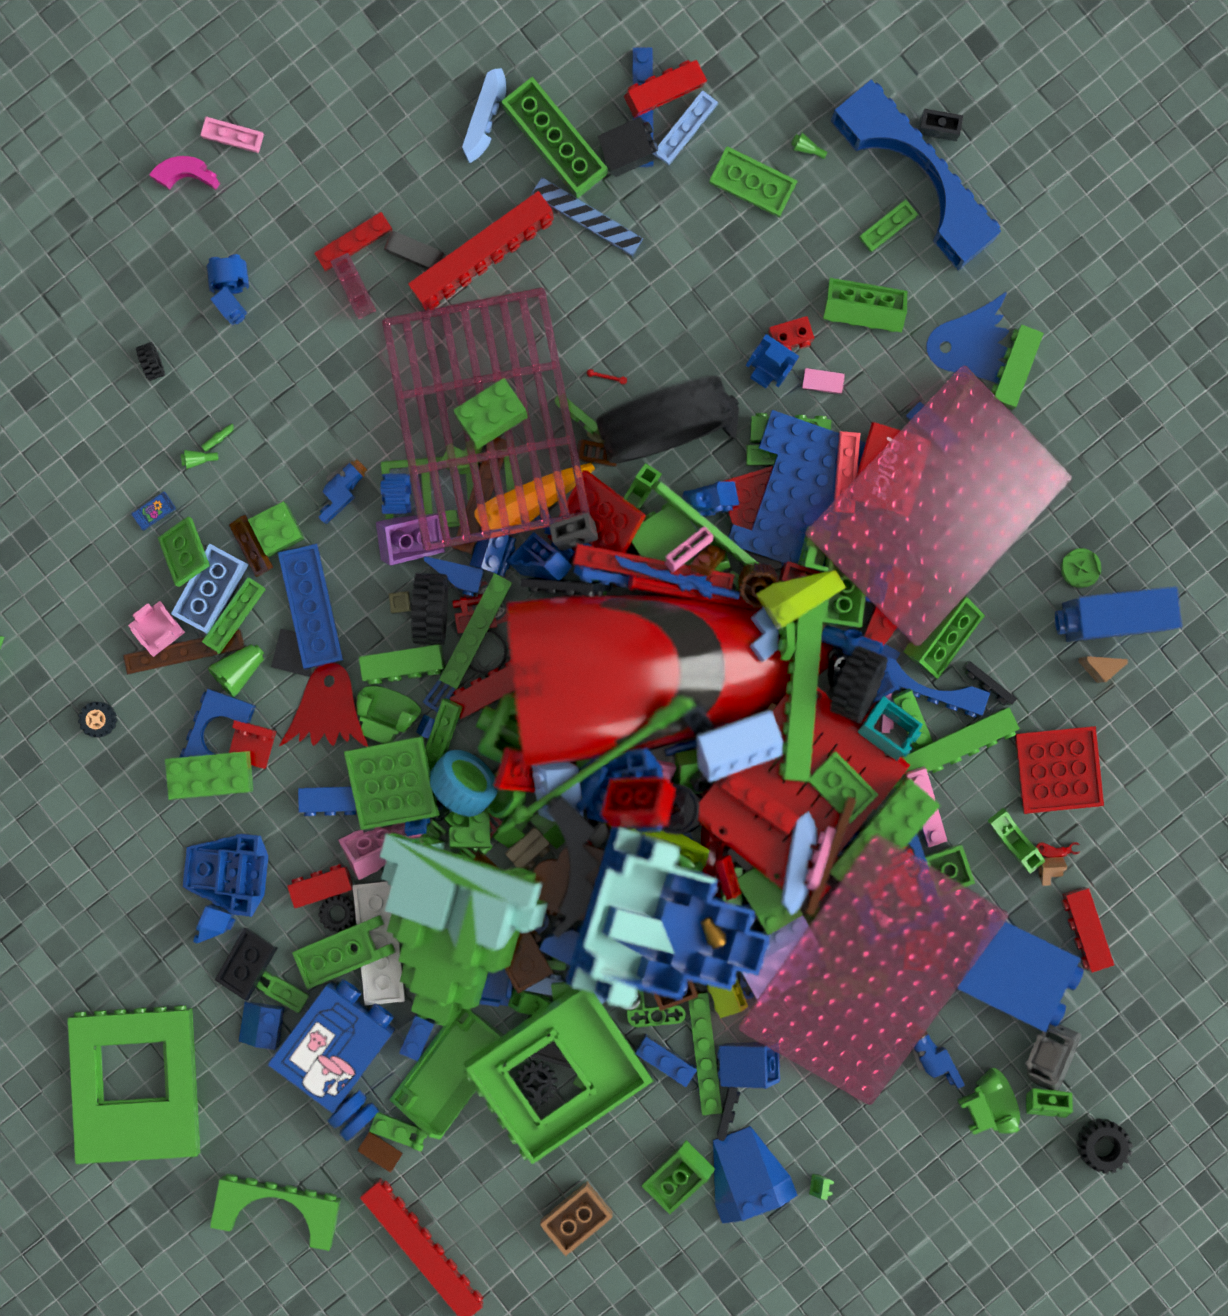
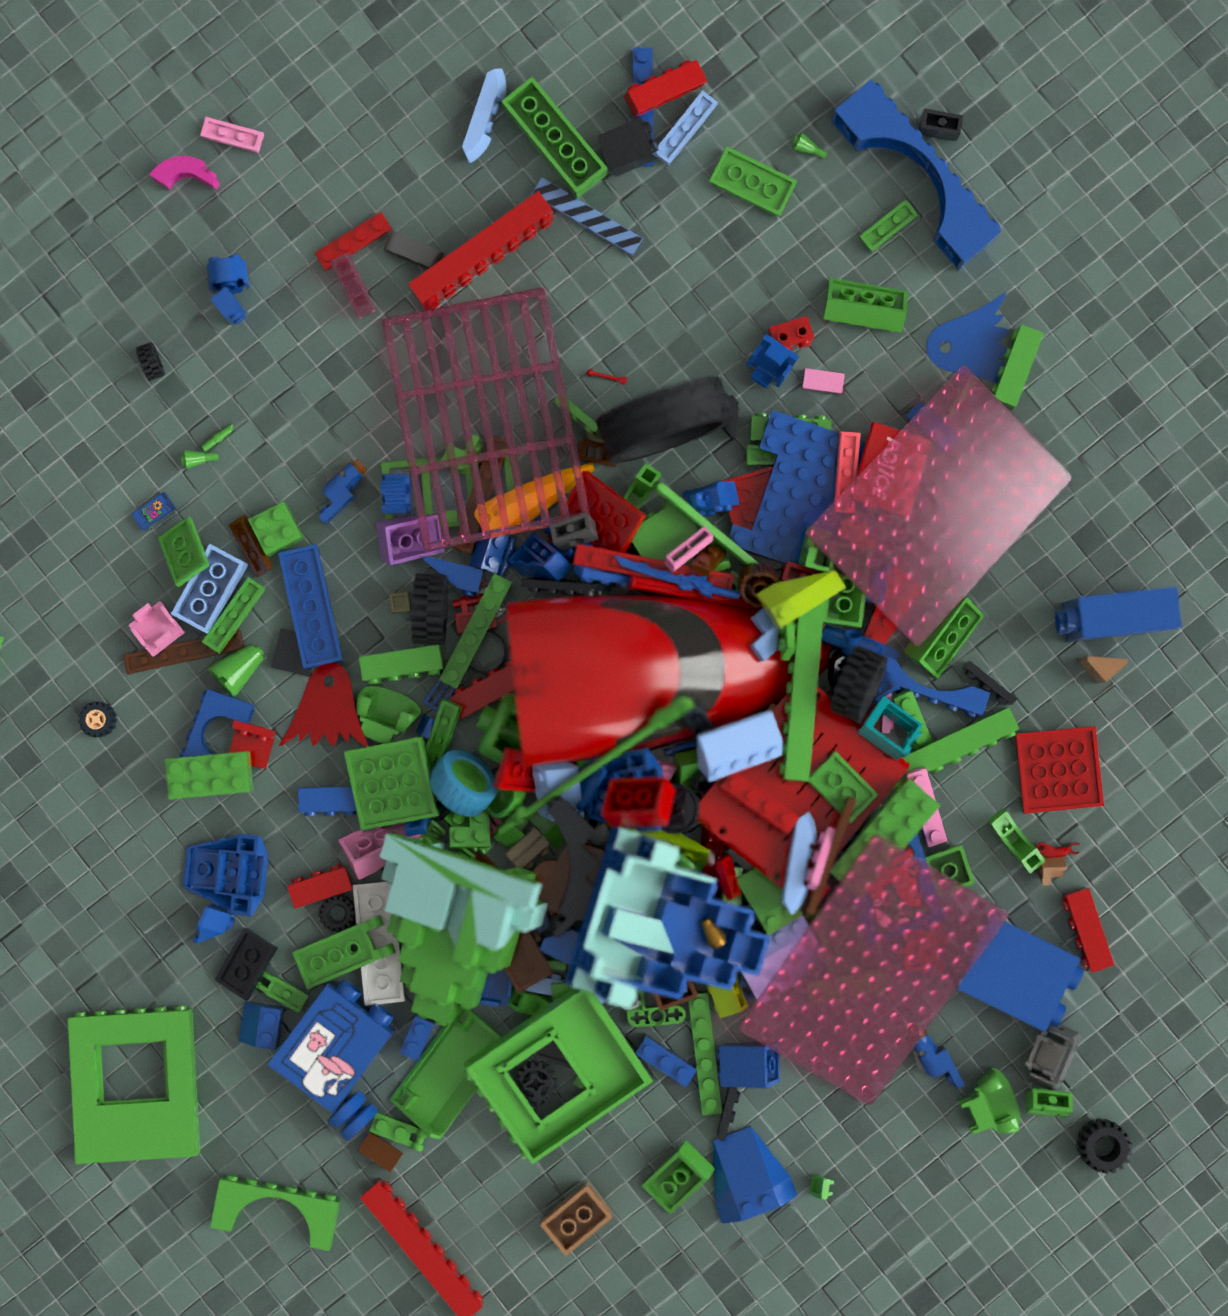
bright green brick [453,378,528,449] -> none
bright green tile [1061,548,1102,588] -> none

